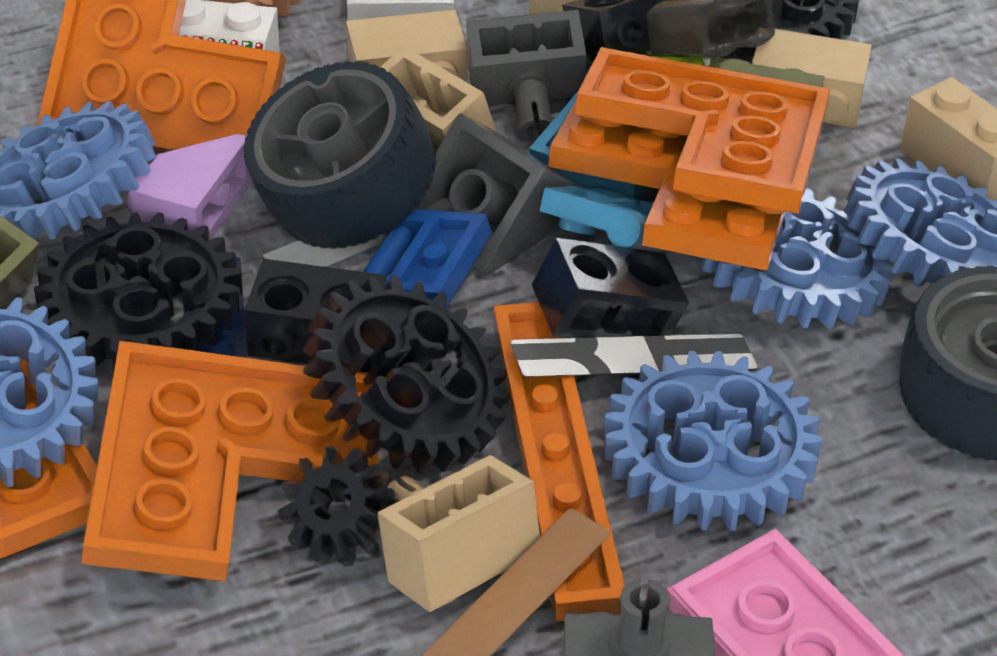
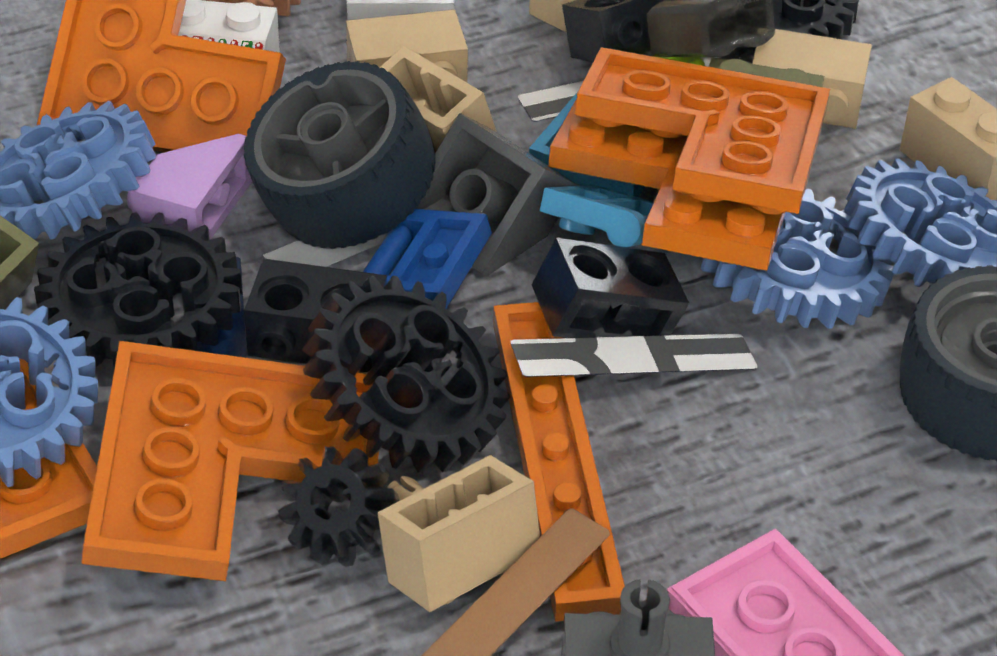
dark grey brick [466,10,586,141] -> none
medium blue gear [603,351,822,531] -> none

